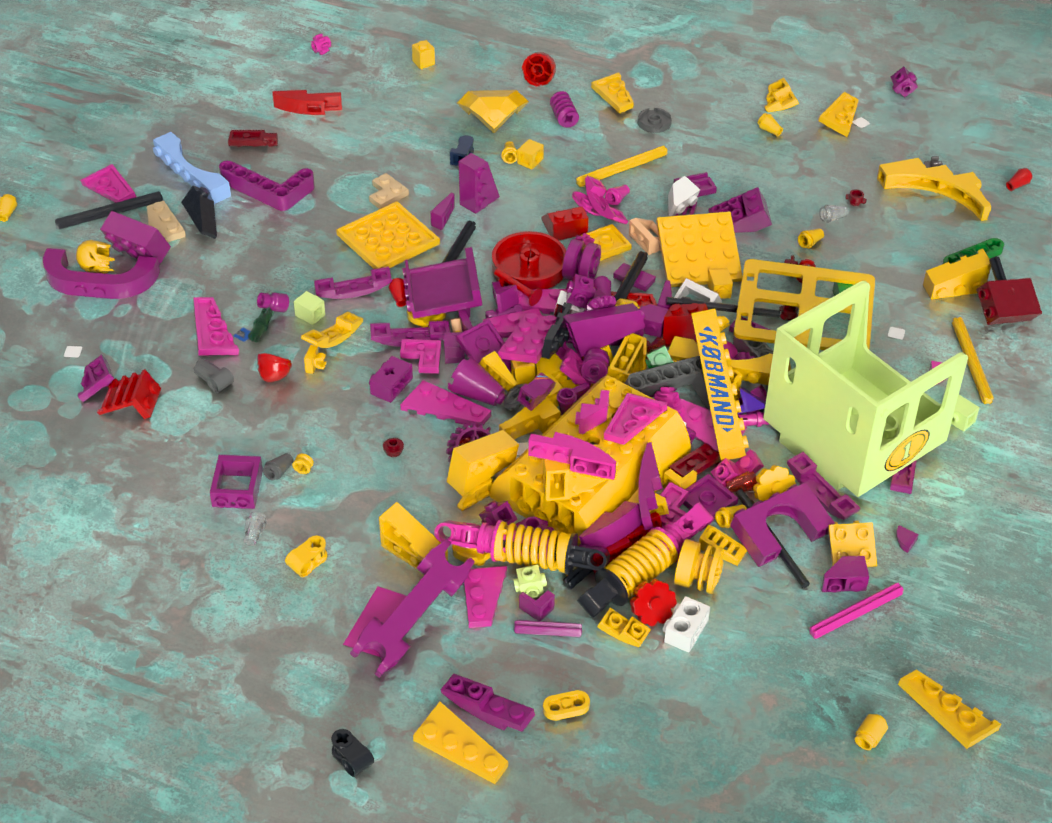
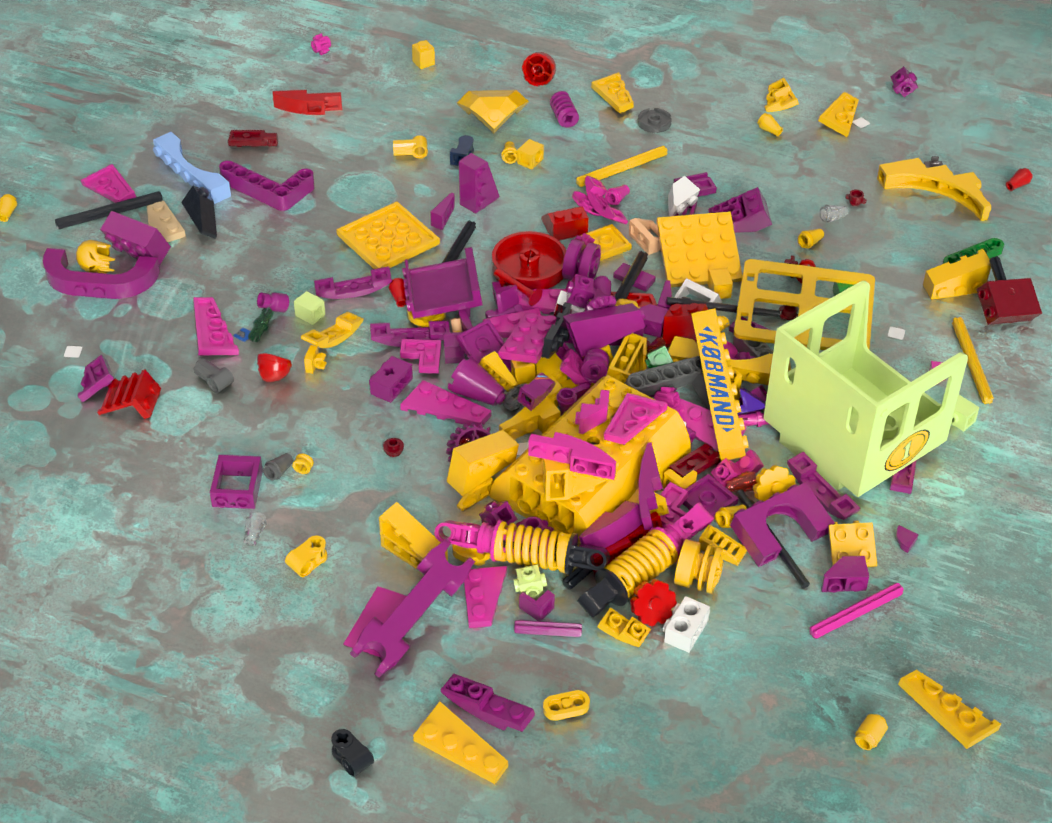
tan plate [369,173,409,209] -> none
none -> yellow piece [393,135,428,159]

